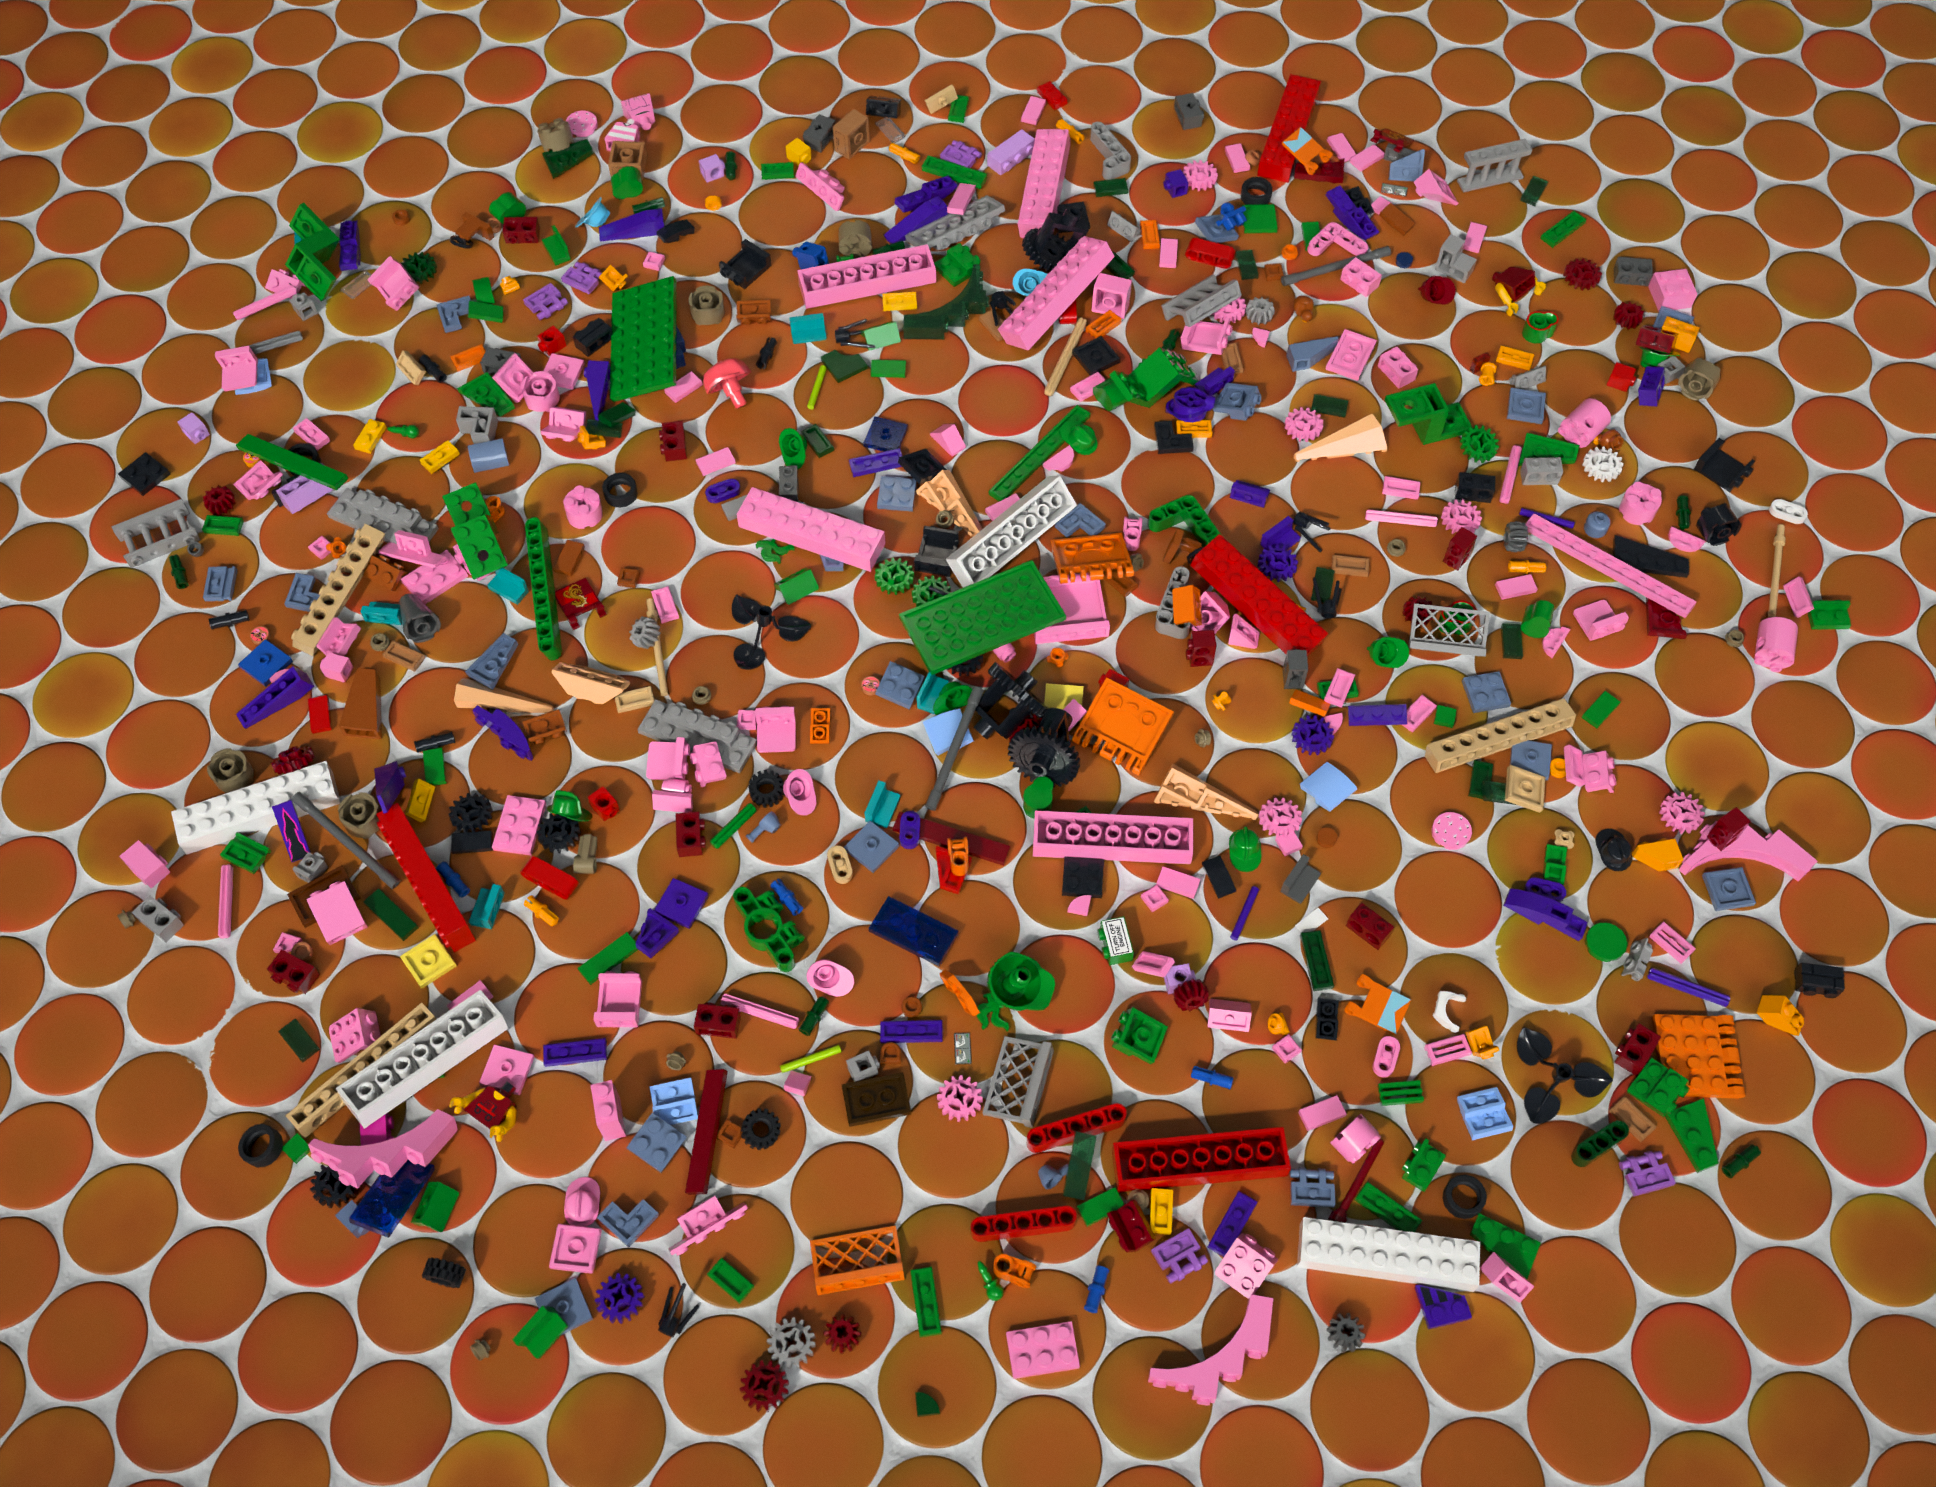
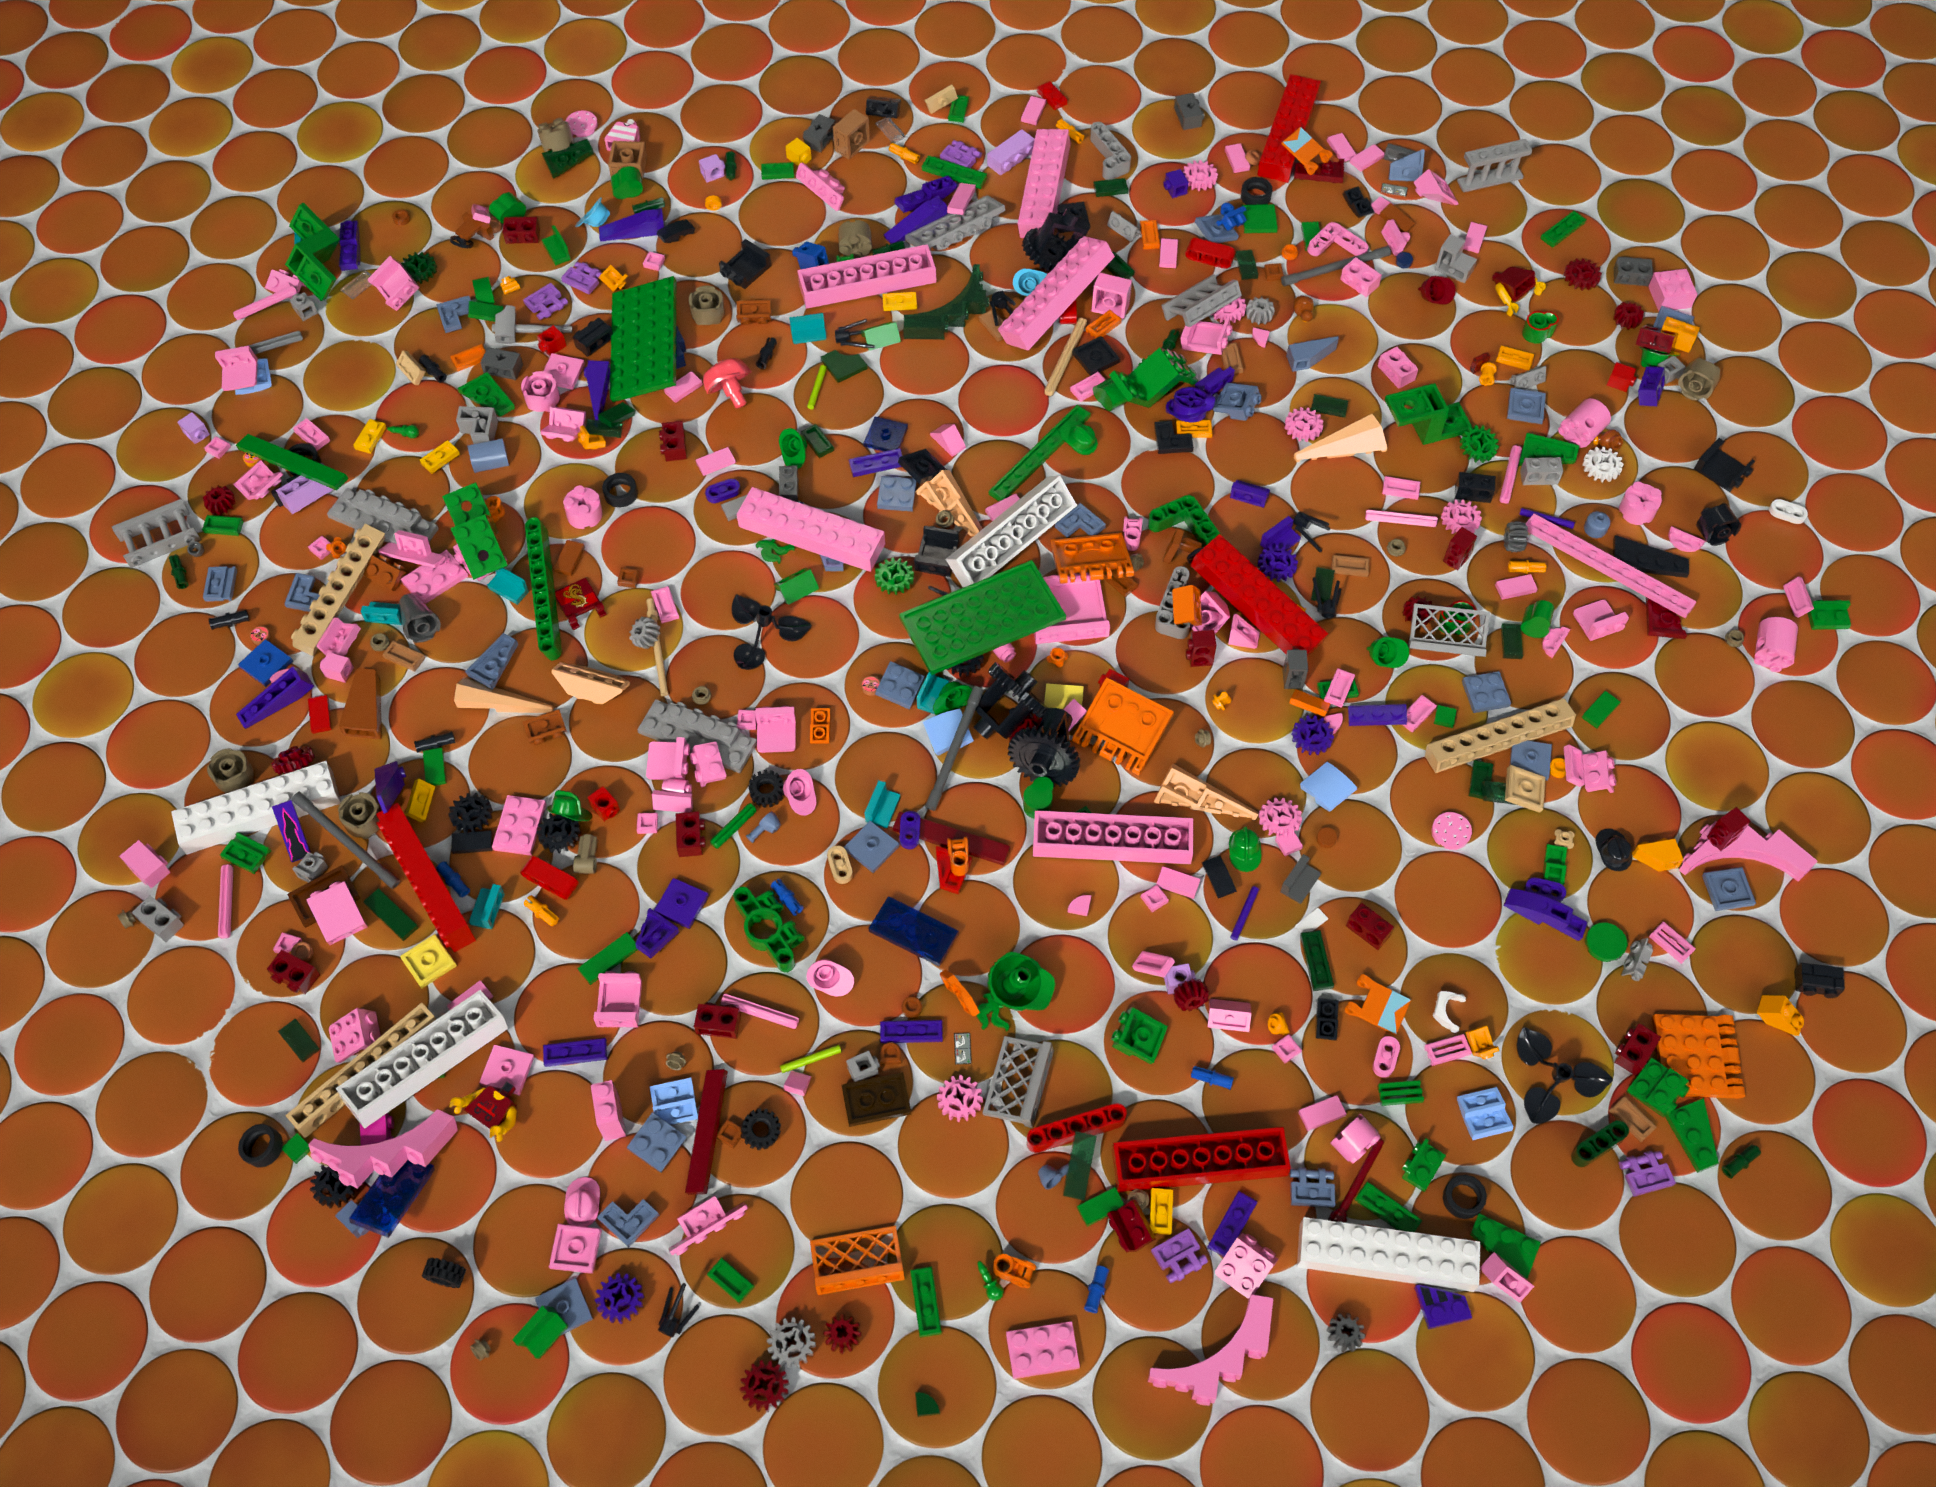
black plate [118,452,170,496] -> none
green panel [411,1182,459,1232] -> none
dark purple slope [473,705,534,761] -> none
bright pink plate [492,353,533,403] -> none
tan tile [615,686,655,713] -> none
bright pink torso [621,93,655,130] -> none
dark green axle [798,997,829,1036] -> none
green tile [871,360,906,378] -> none
green gear [912,575,951,607] -> none
green plate [934,243,981,287] -> none
red beam [971,1206,1077,1242] -> none
bright pink tile [1043,445,1074,472] -> none
black plate [1062,856,1104,899] -> none
brick [1097,916,1134,965] -> none
dark purple slope [1325,185,1379,240] -> none
bright pink plate [1326,329,1377,381] -> none
dark red flag [1370,128,1414,153] -> none
clear green tile [1520,176,1549,206] -> none
dark purple axle [1647,968,1730,1007] -> none
bright pink gear [1659,792,1705,834] -> none
dark green axle [1676,495,1691,530] -> none
tan bar [1768,524,1786,617] -> none
none -> bright pink tile [204,436,231,459]
none -> bright pink tile [471,204,491,224]
none -> light grey piece [492,305,572,344]
none -> bright pink tile [637,813,658,834]
none -> bright pink tile [1381,220,1410,256]

